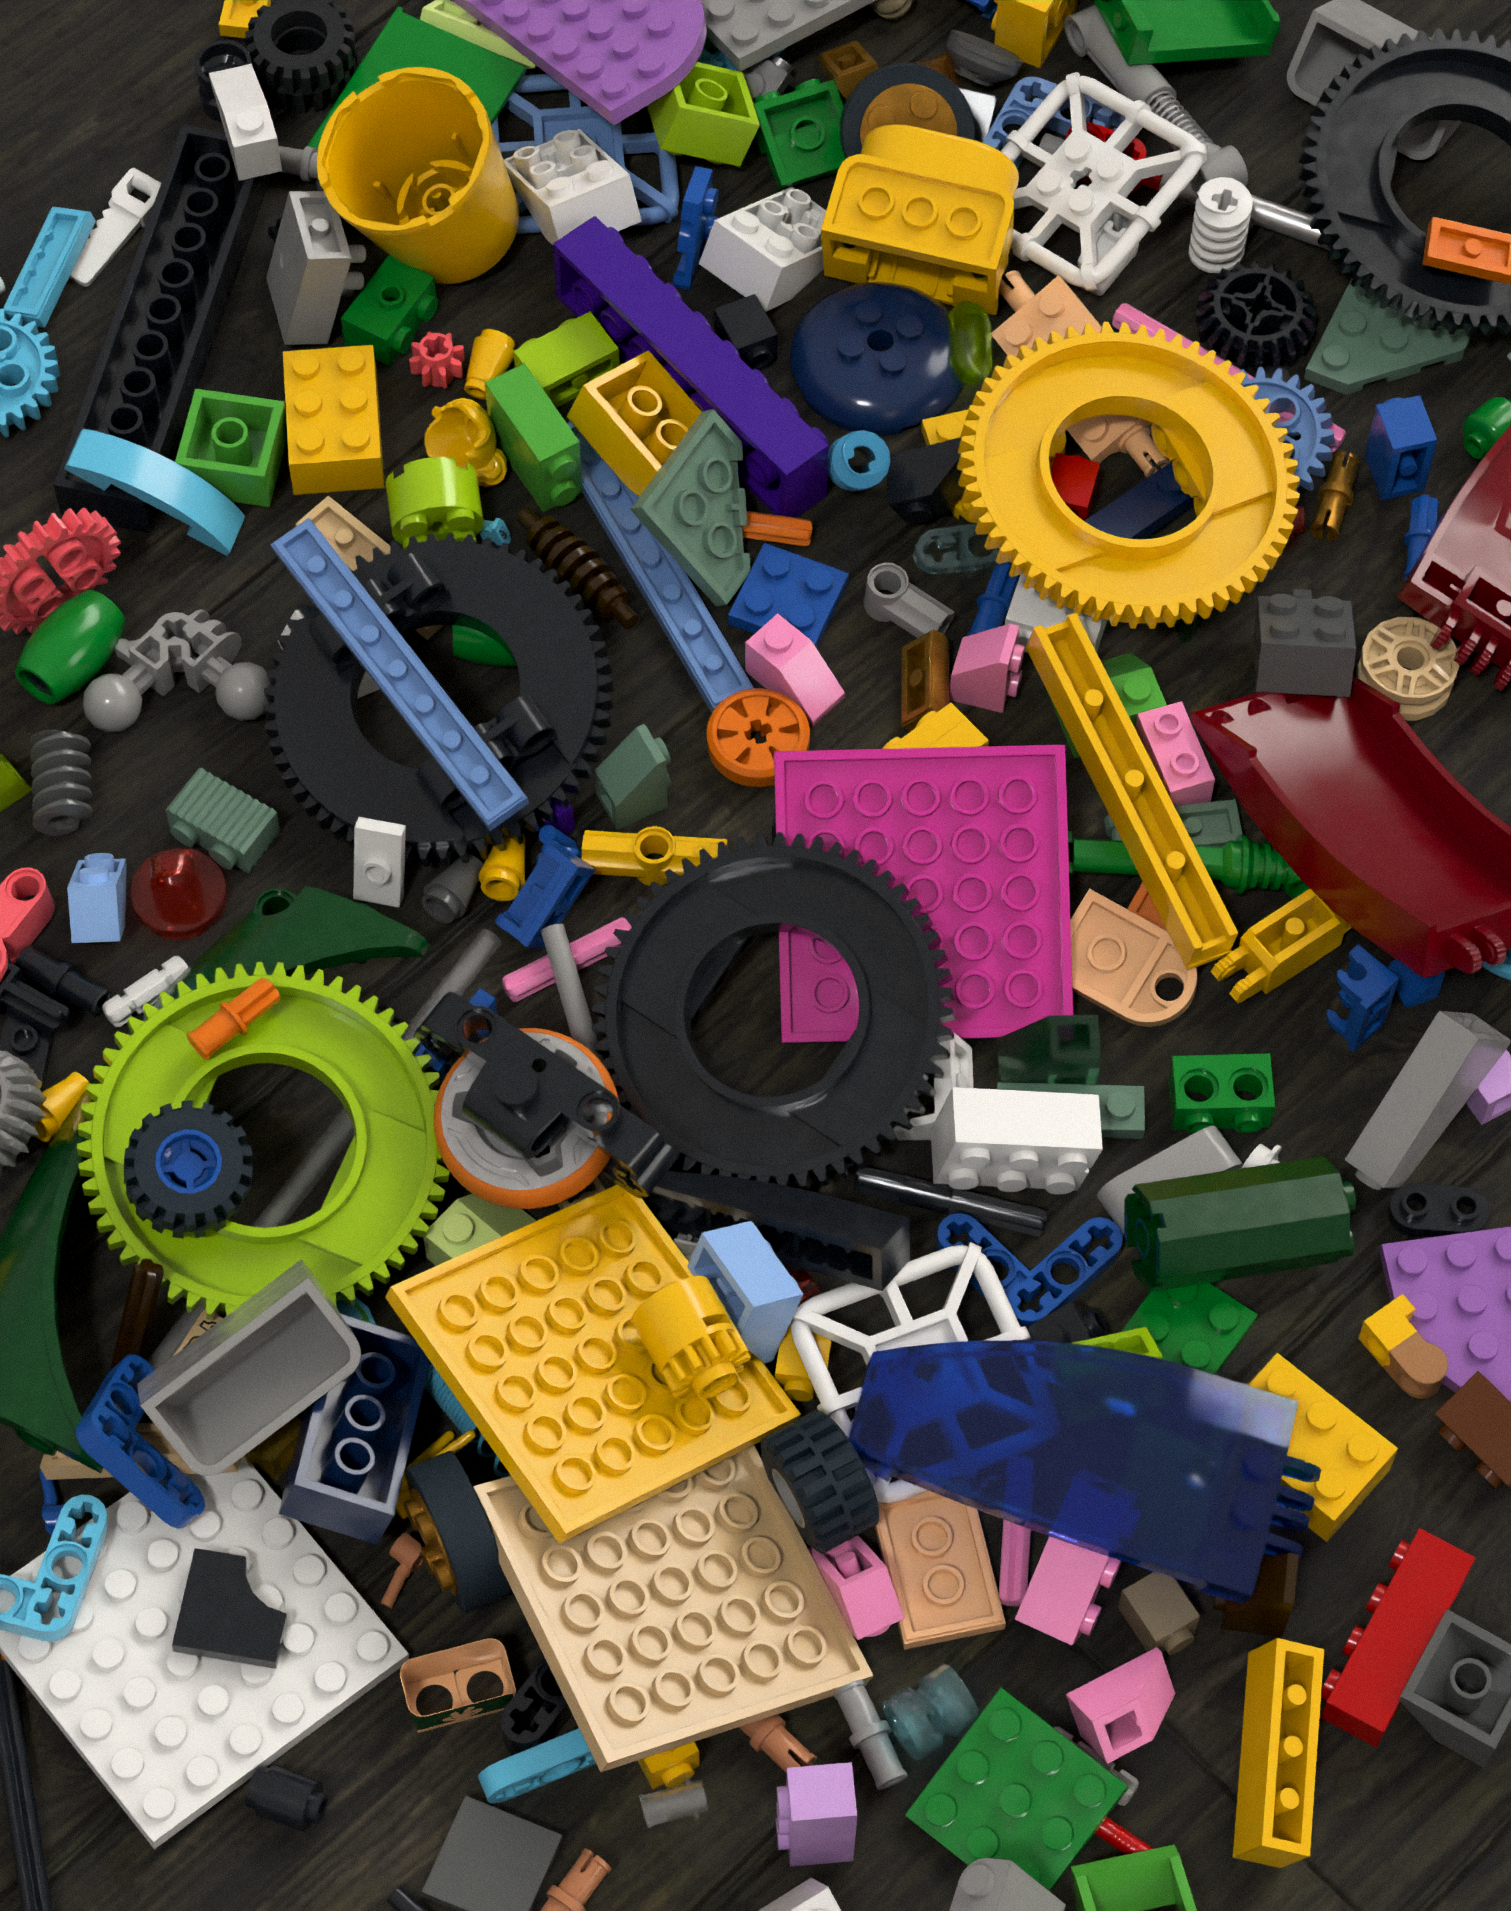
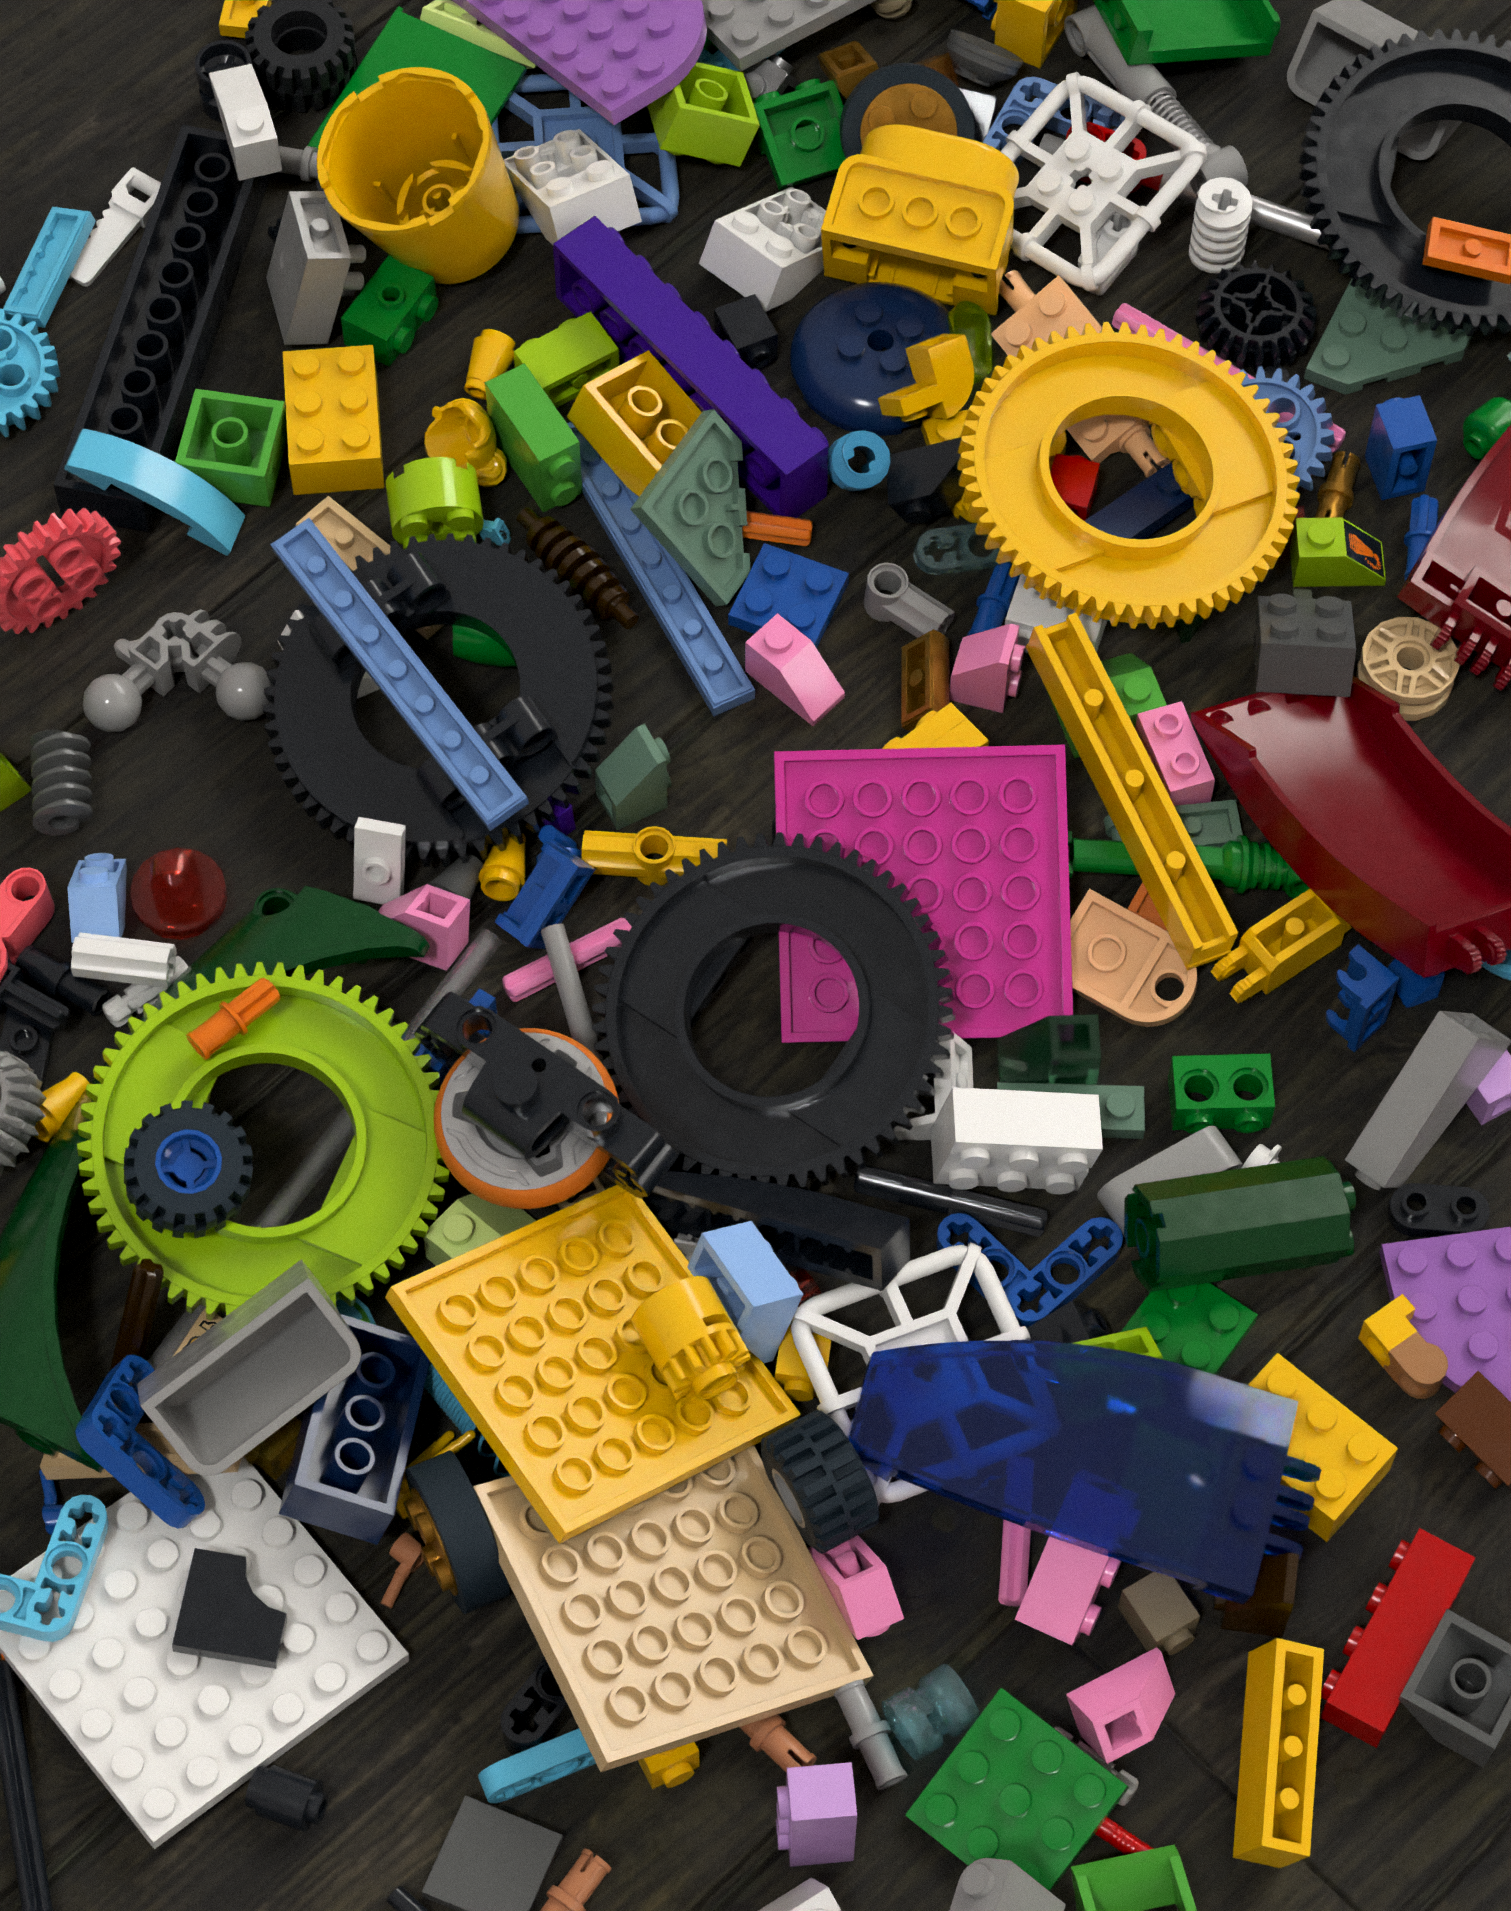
green piece [15,590,125,704] -> none
sand green brick [166,768,280,873] -> none
light nougat piece [400,1638,516,1733] -> none
coral gear [409,332,465,388] -> none
clear pin [639,1777,709,1828] -> none
blue wing [673,166,719,290] -> none
orange wheel [707,688,810,787] -> none
light nougat tile [874,1480,1006,1650] -> none
none -> white axle [71,932,177,988]
none -> bright pink slope [378,884,470,971]
none -> yellow brick [878,333,974,422]
none -> lime slope [1290,517,1386,587]

